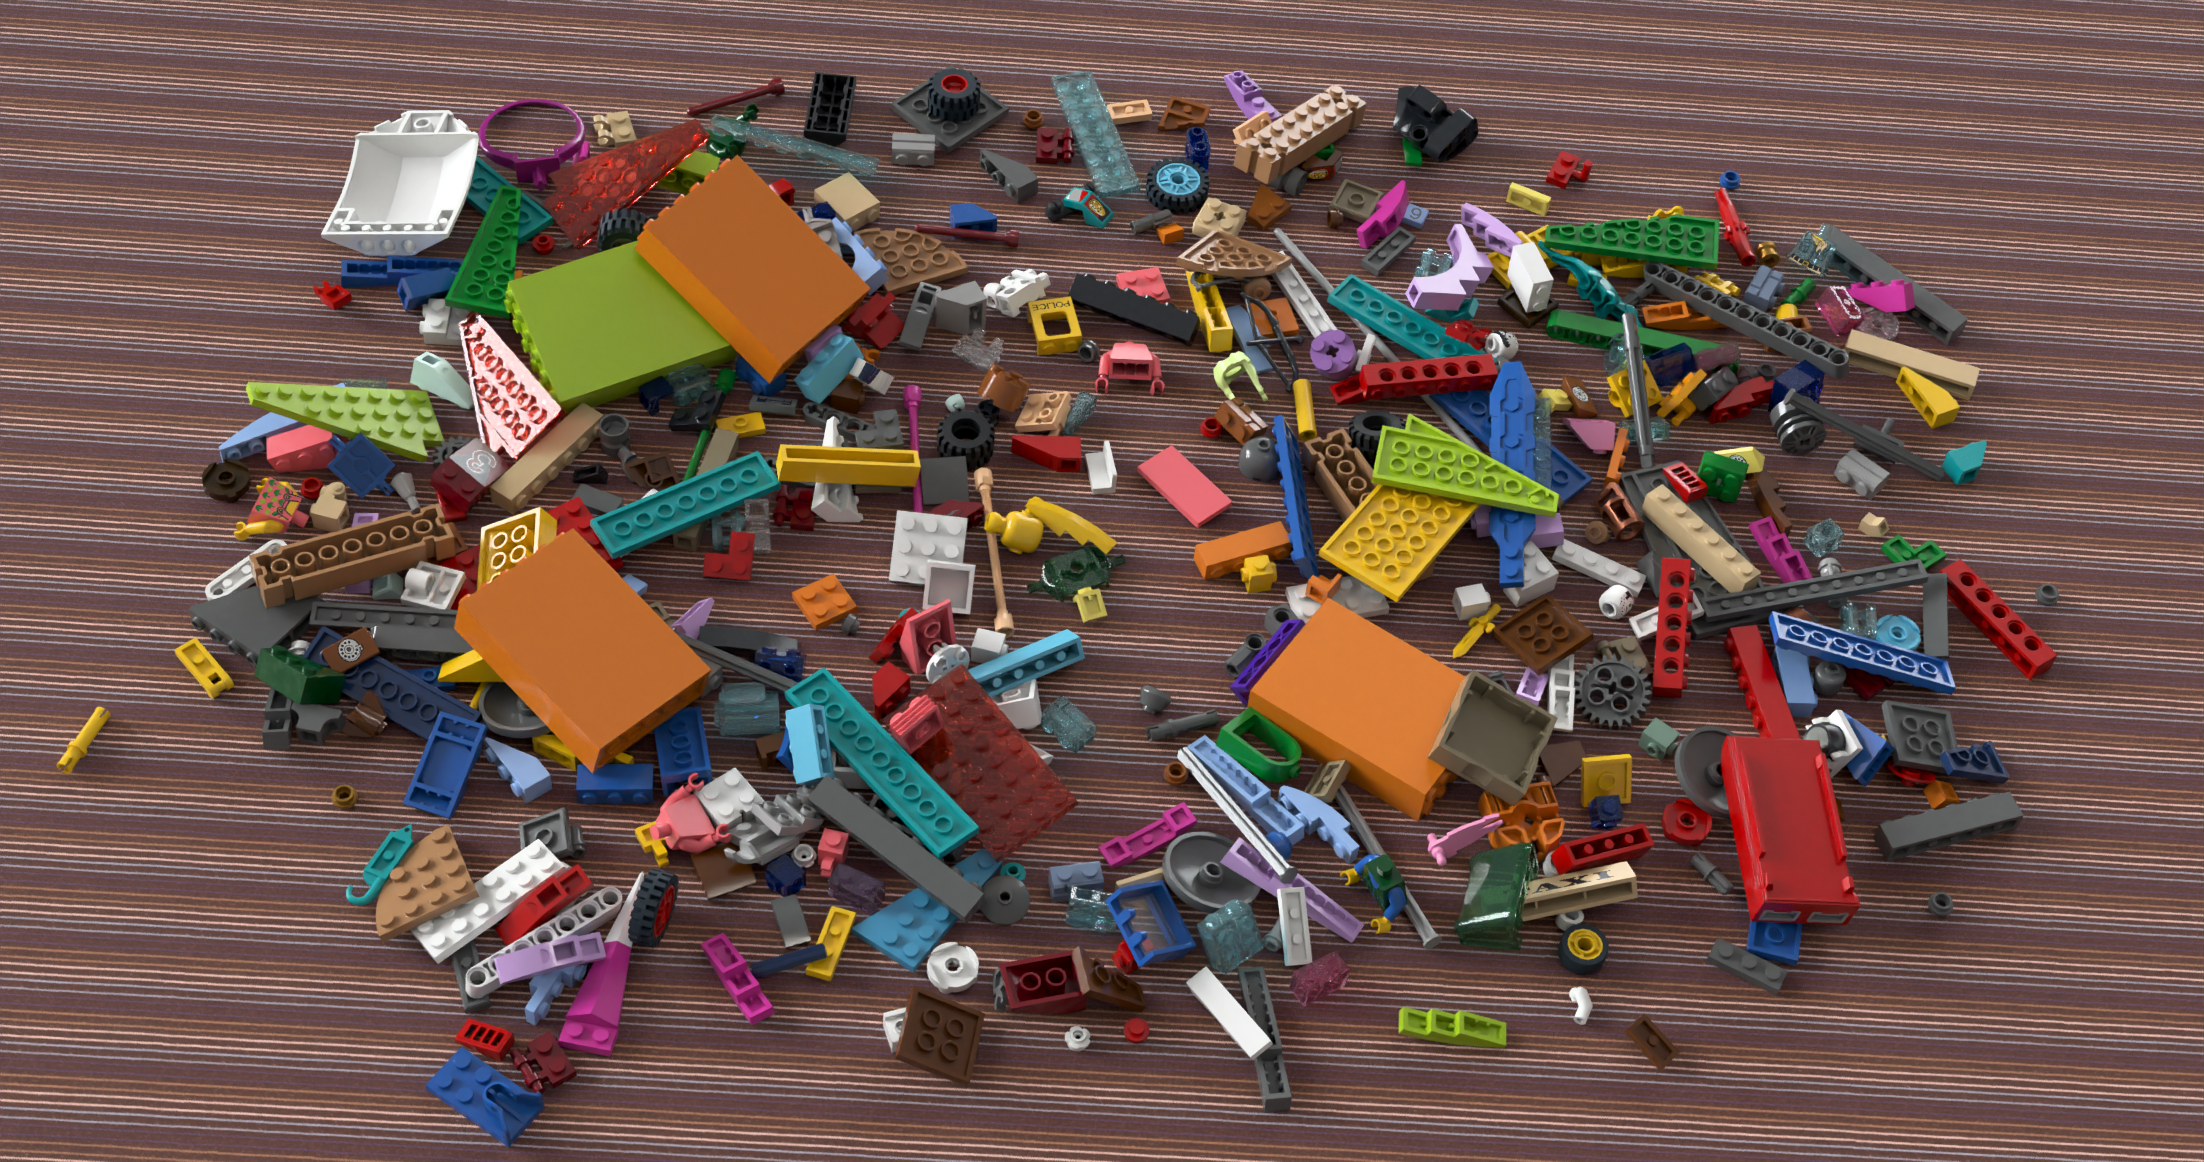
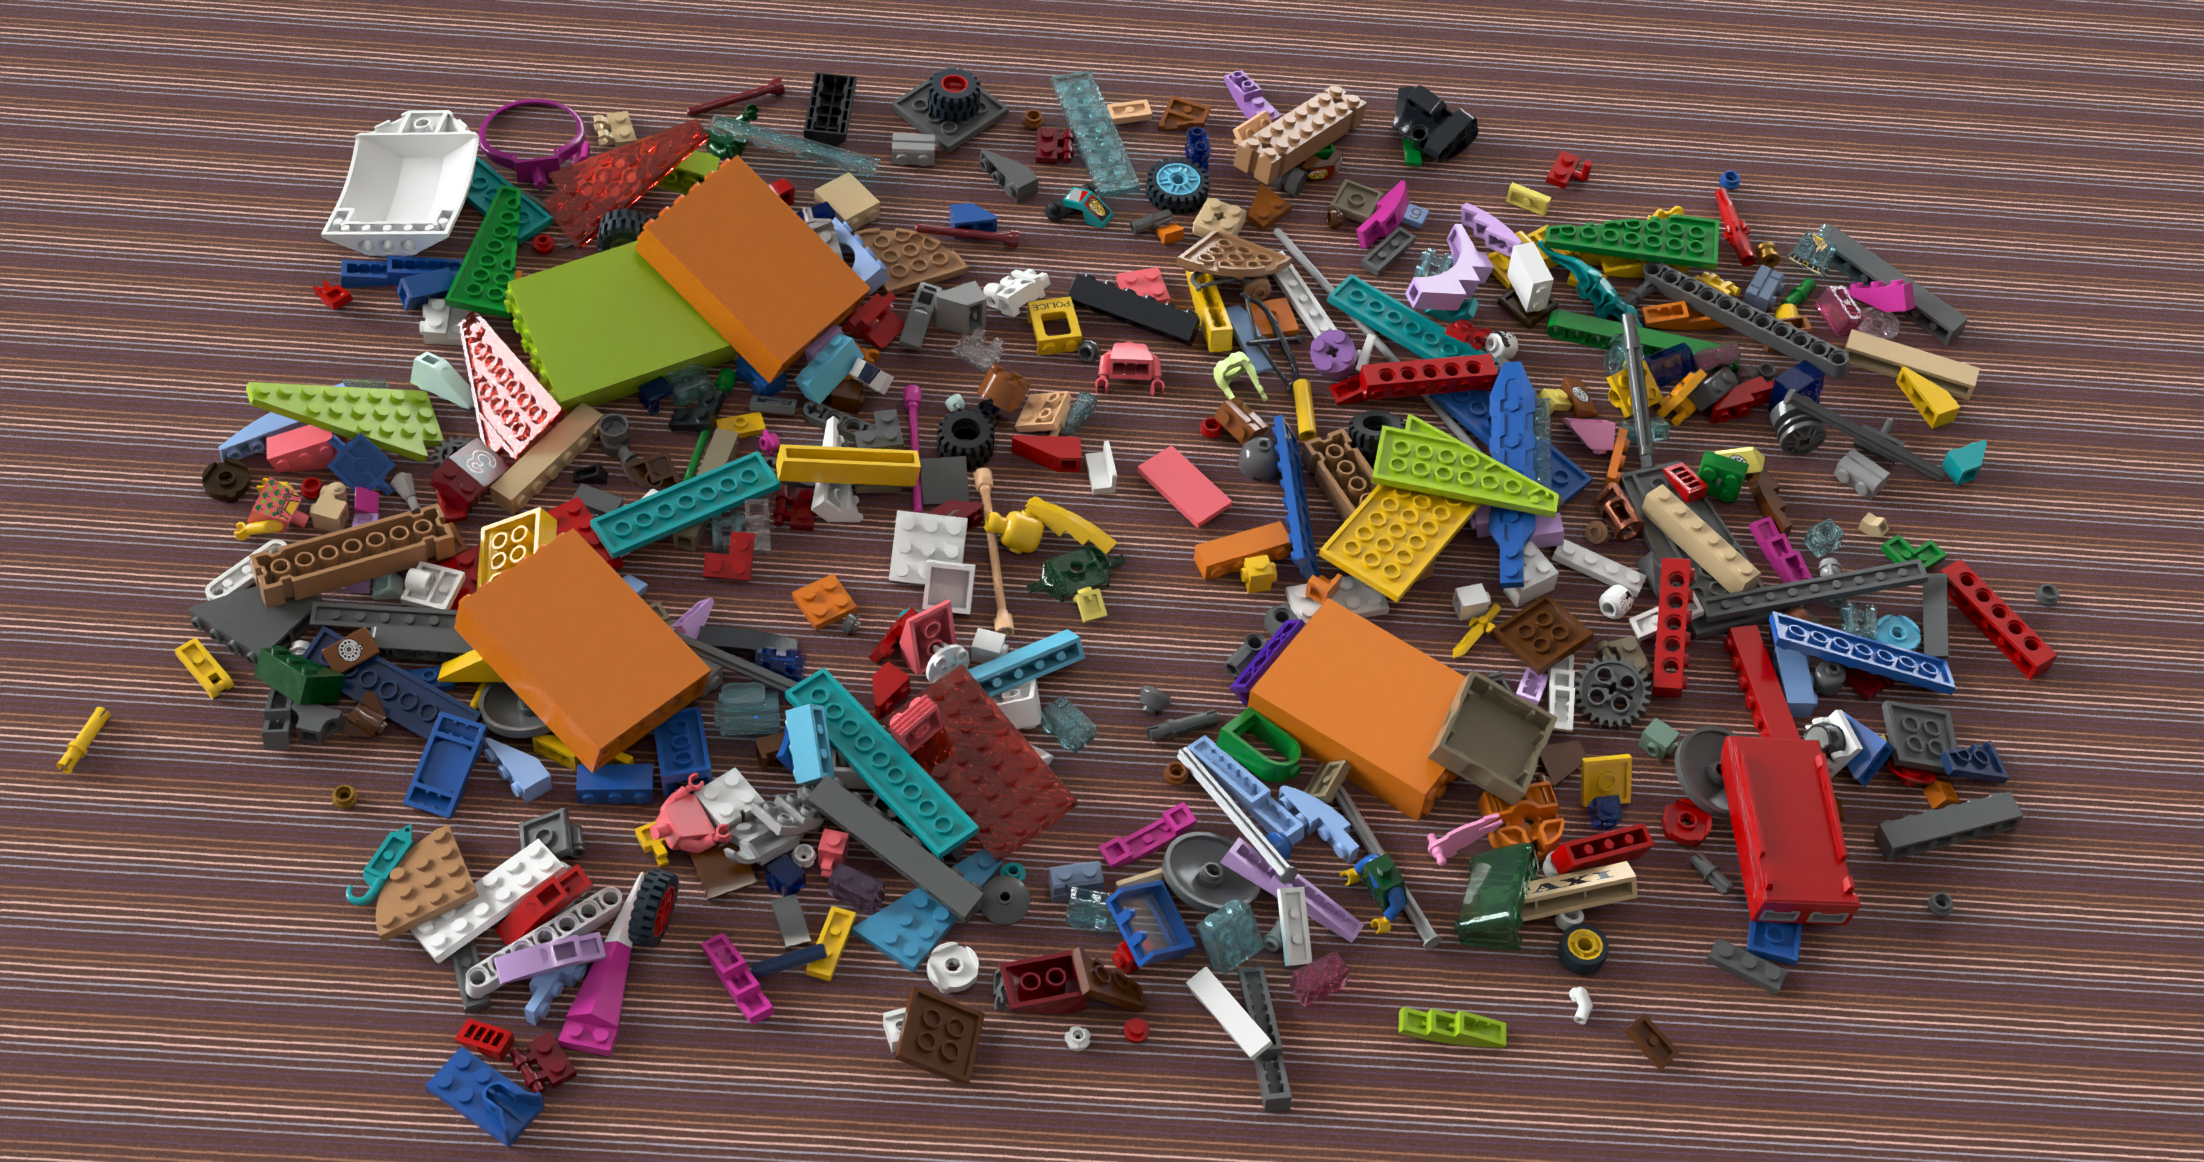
none -> dark pink slope [354,487,379,514]
none -> dark pink plate [759,429,780,457]

